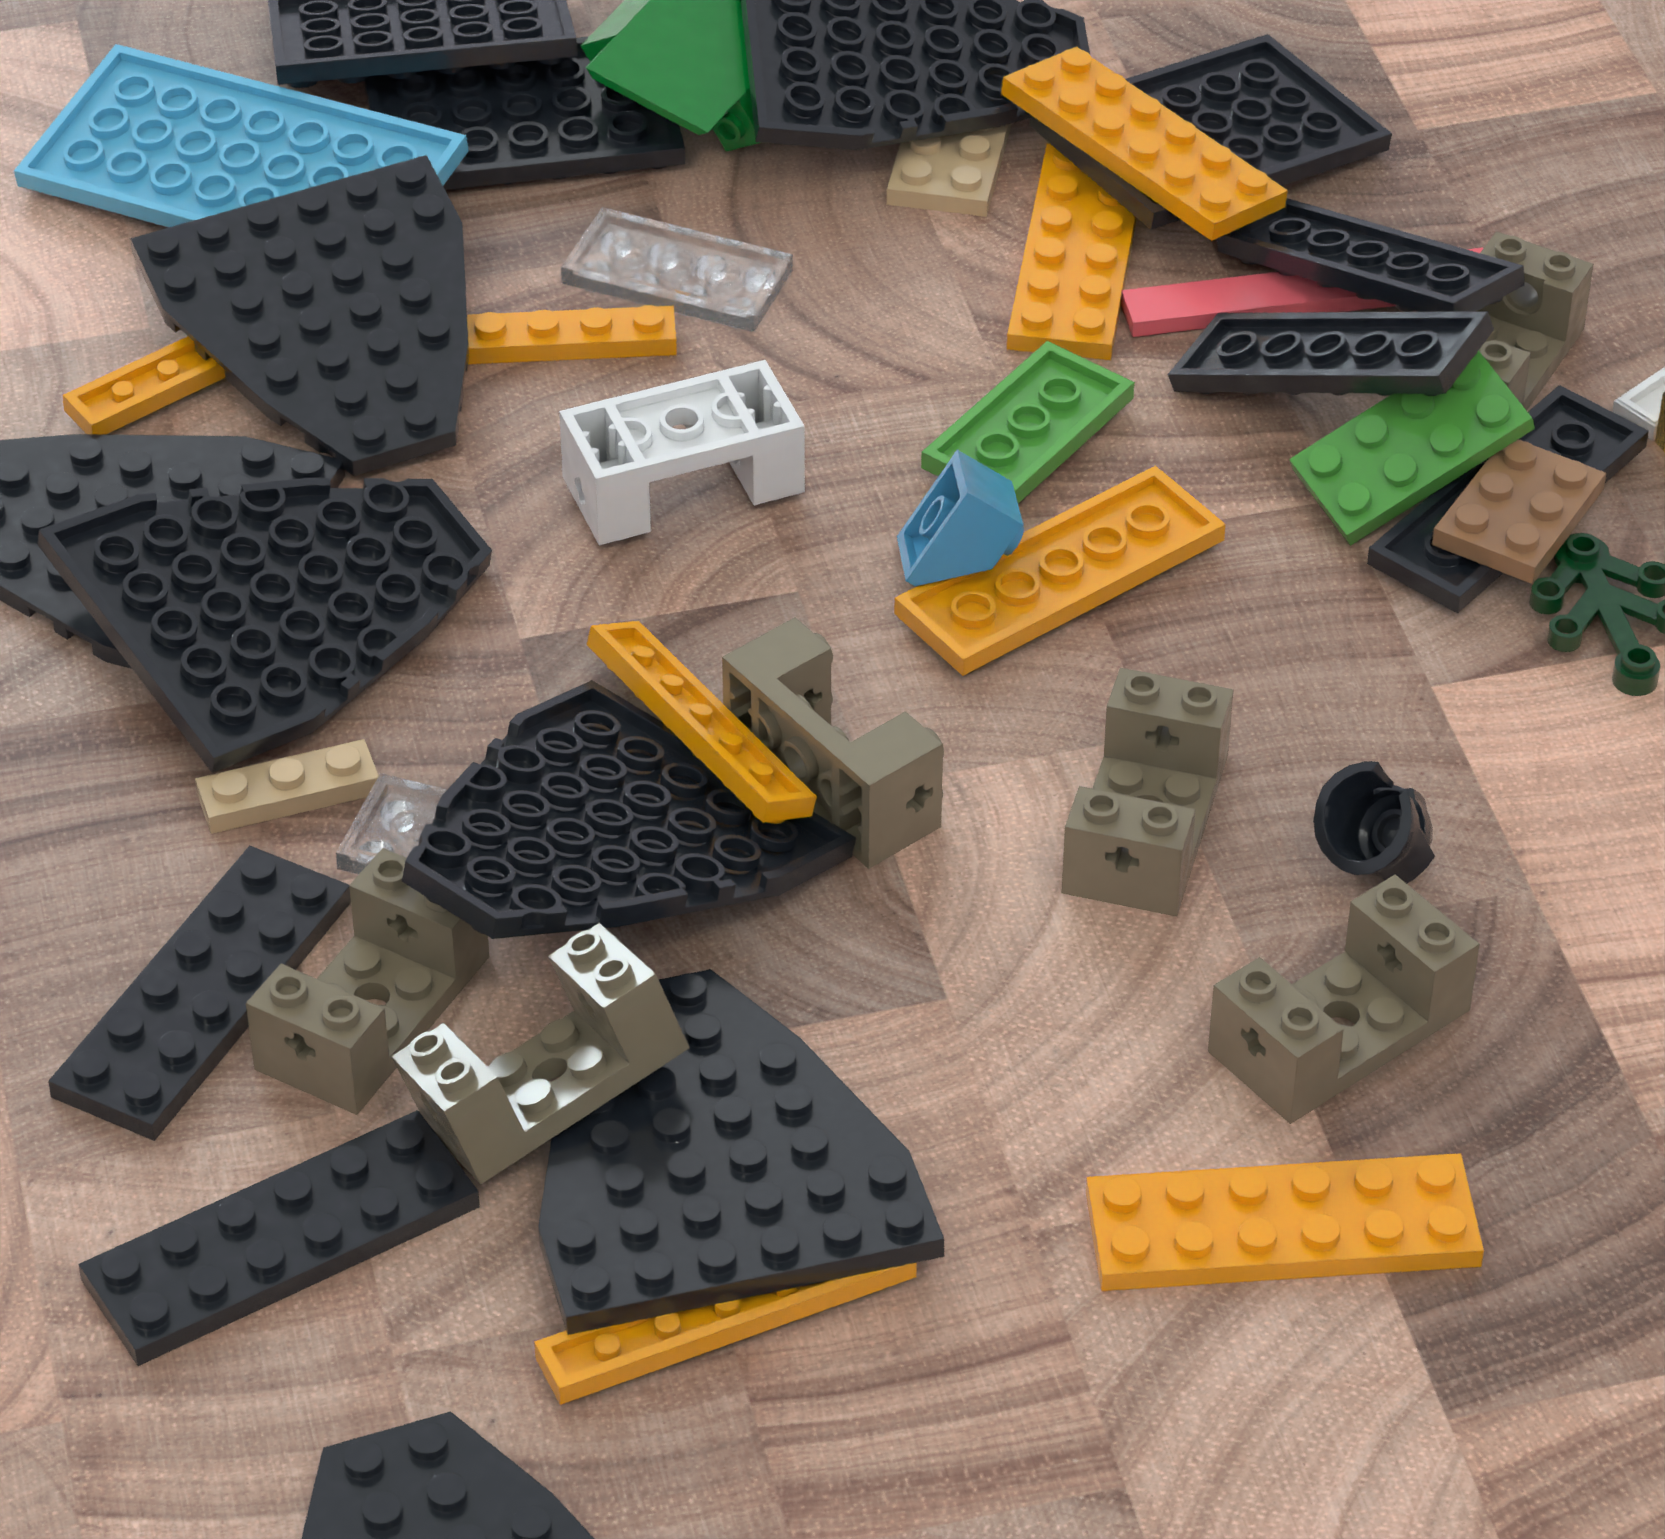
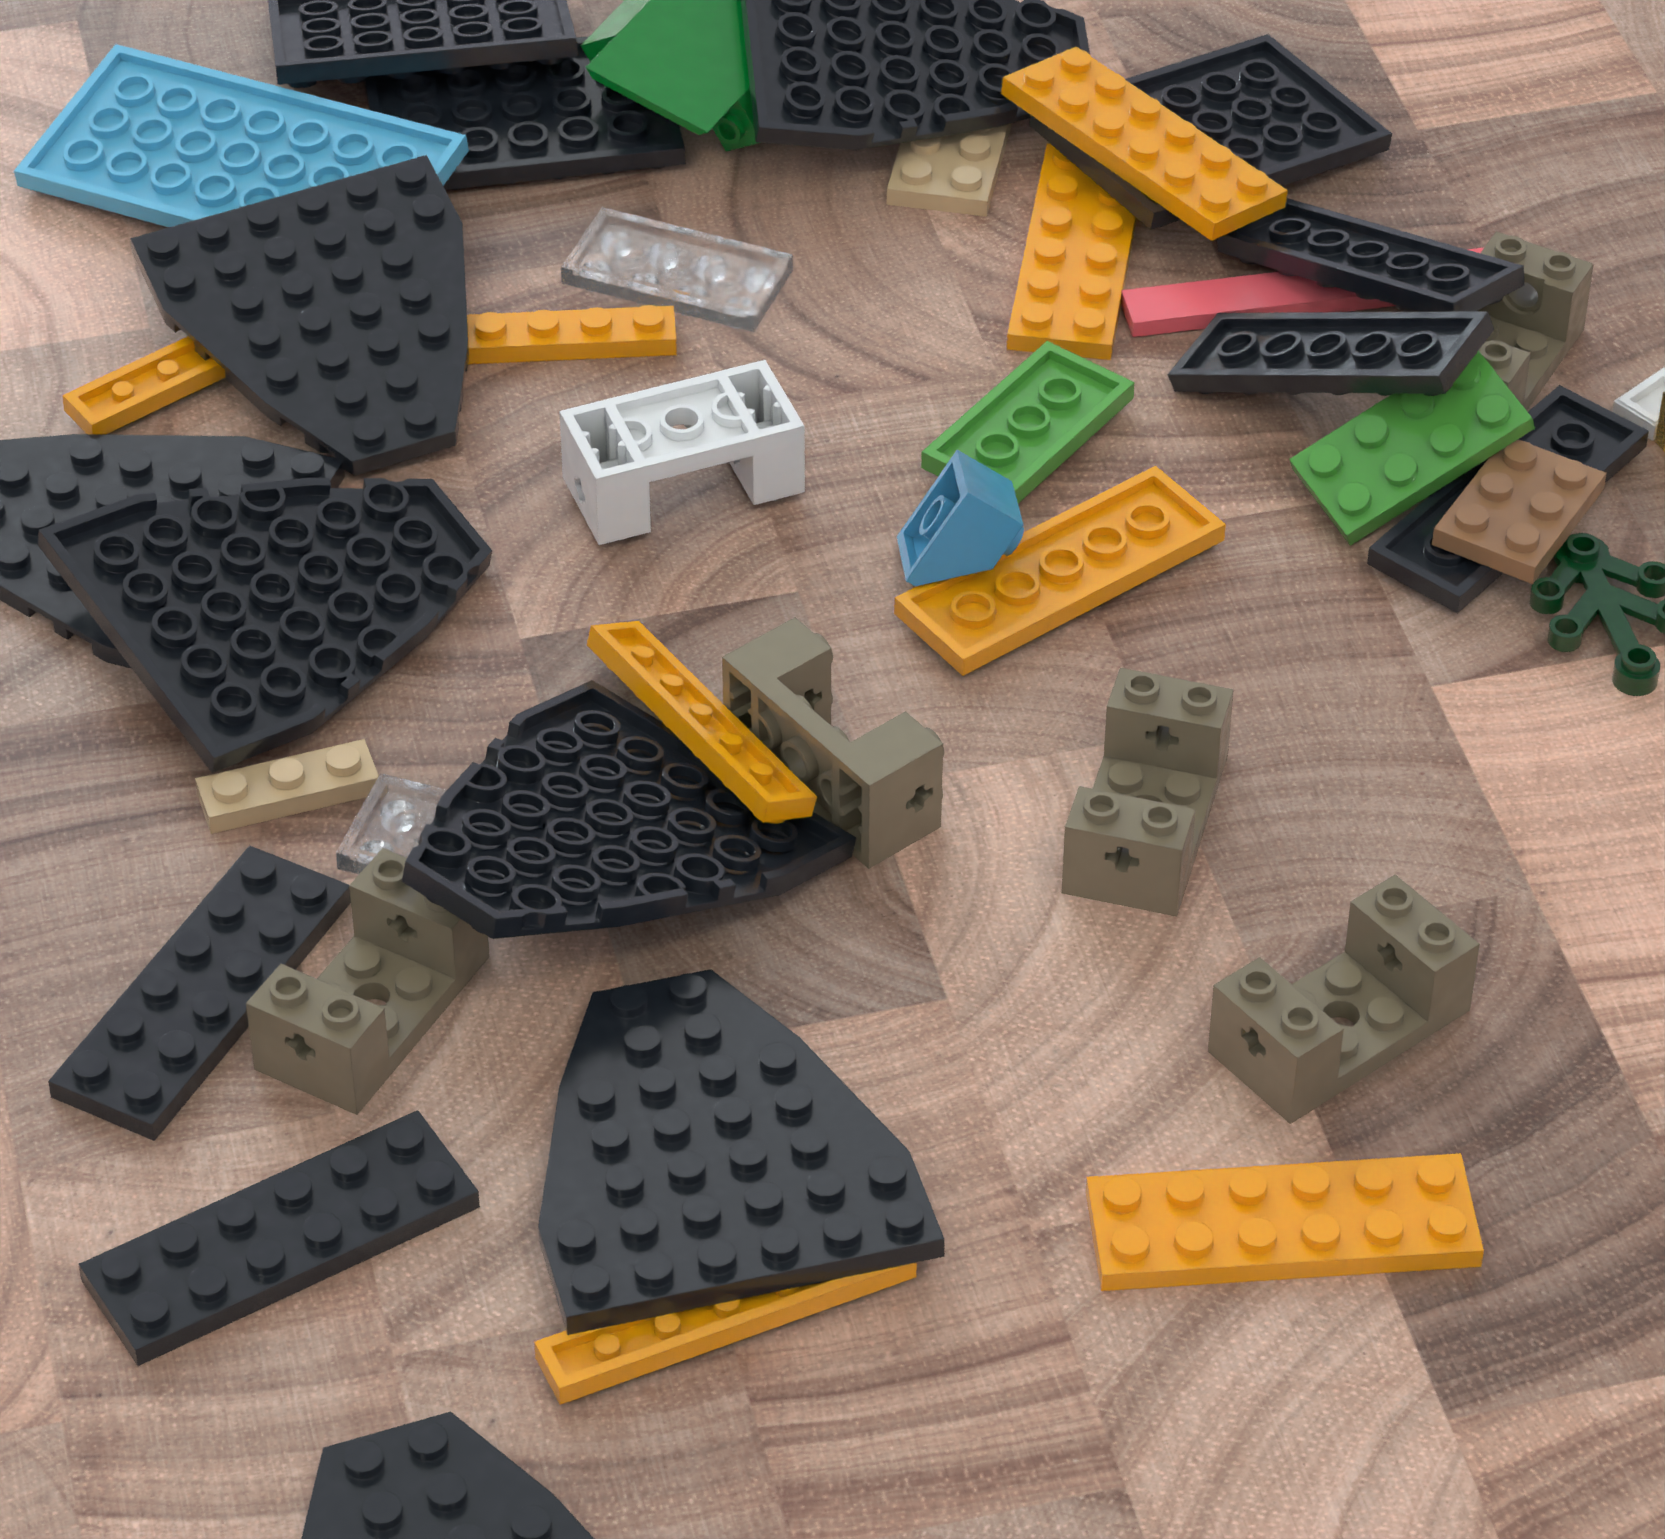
dark tan plate [391,923,690,1184] -> none
black helmet [1313,761,1435,884] -> none

